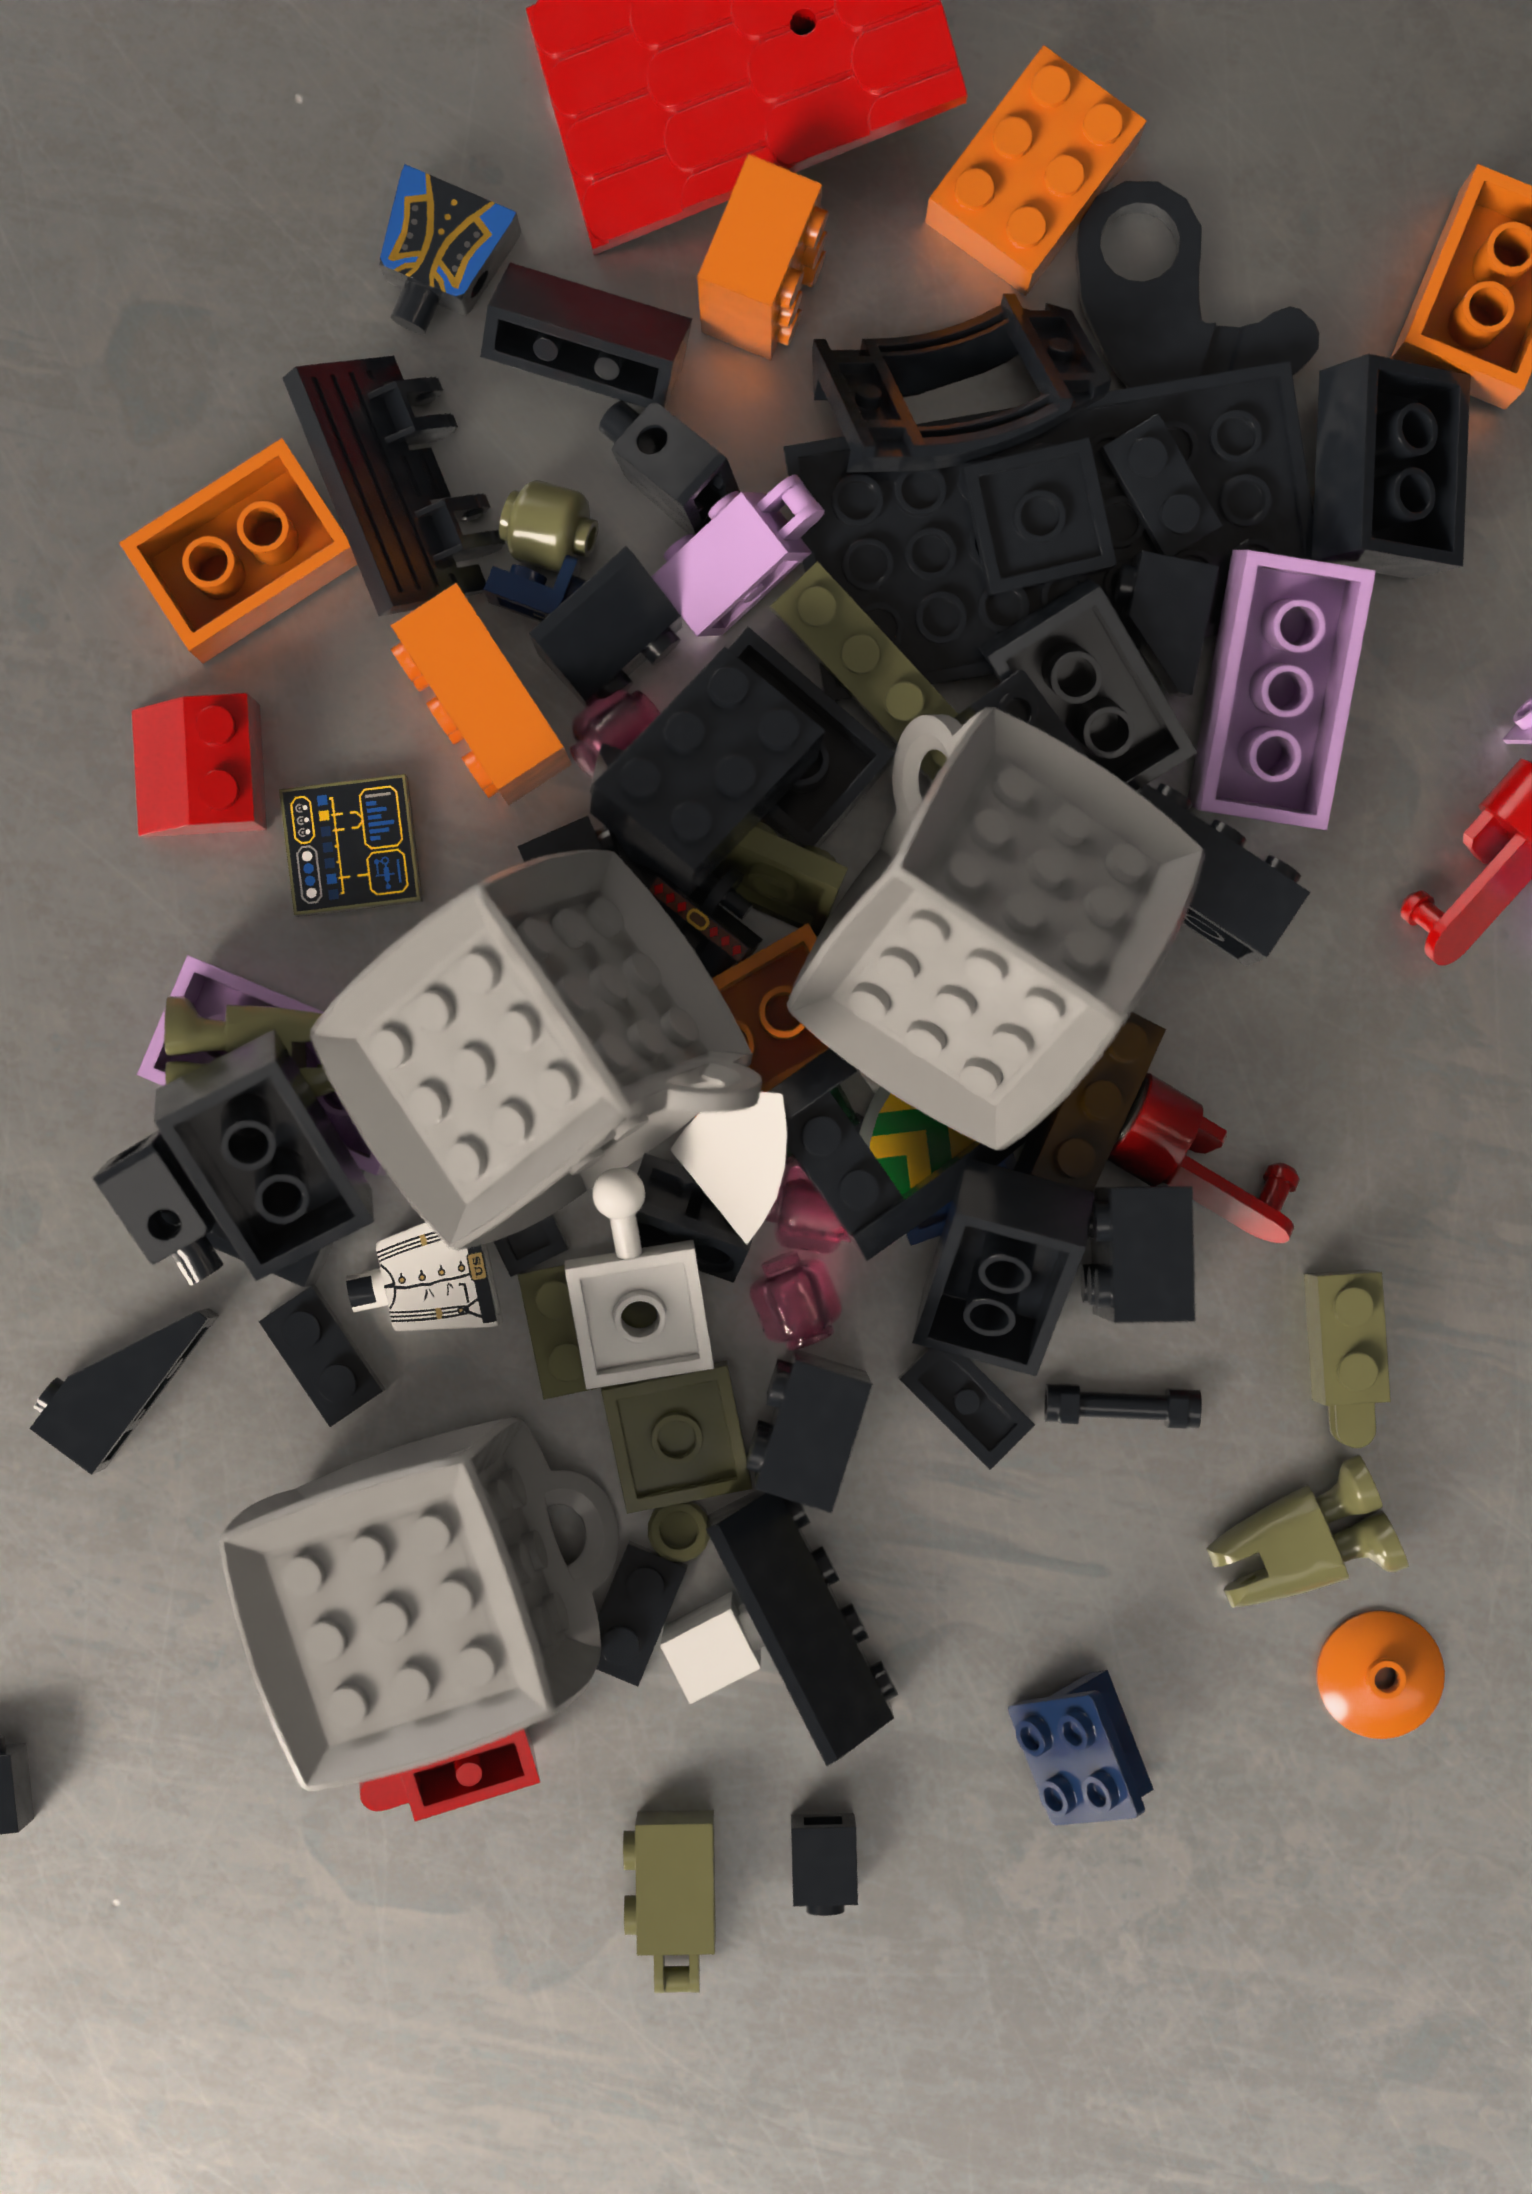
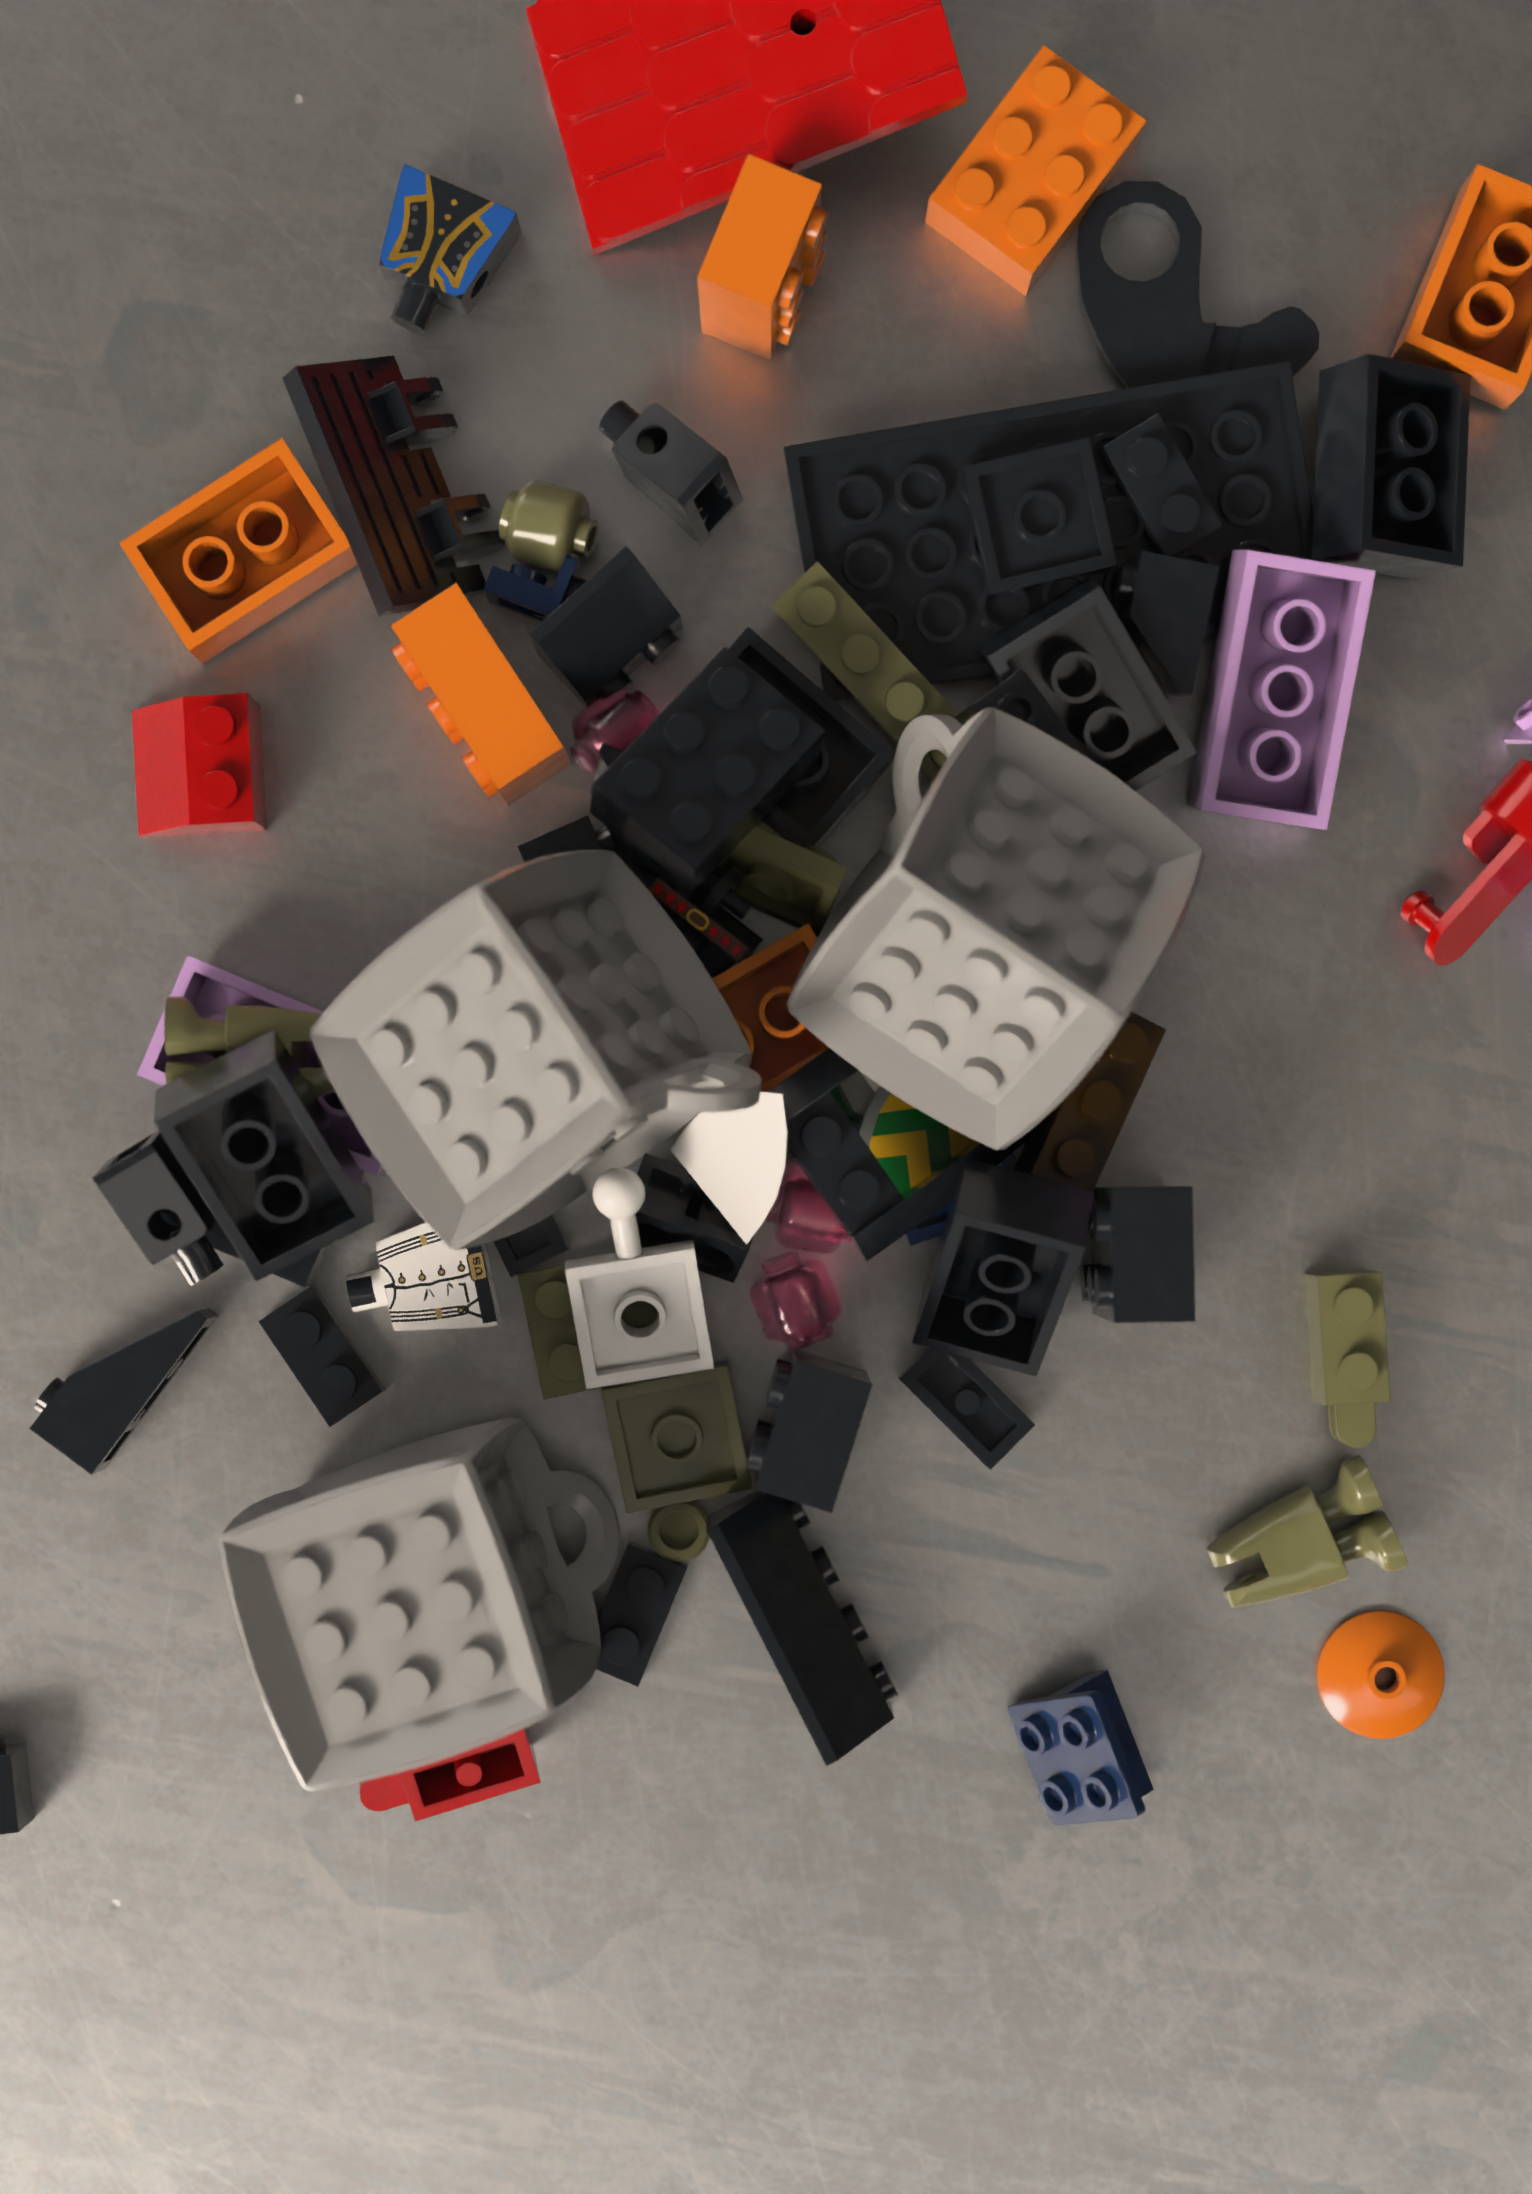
black tile [279,774,423,917] -> none
black brick [480,262,692,408] -> none
olive brick [623,1810,716,1993] -> none
lavender brick [651,474,825,637] -> none
white brick [660,1591,765,1704] -> none
black brick [791,1813,858,1916] -> none
black wedge [812,293,1112,472] -> none
black bar [1044,1384,1202,1429] -> none
red piece [1108,1073,1300,1243] -> none
black brick [1137,783,1310,967] -> none

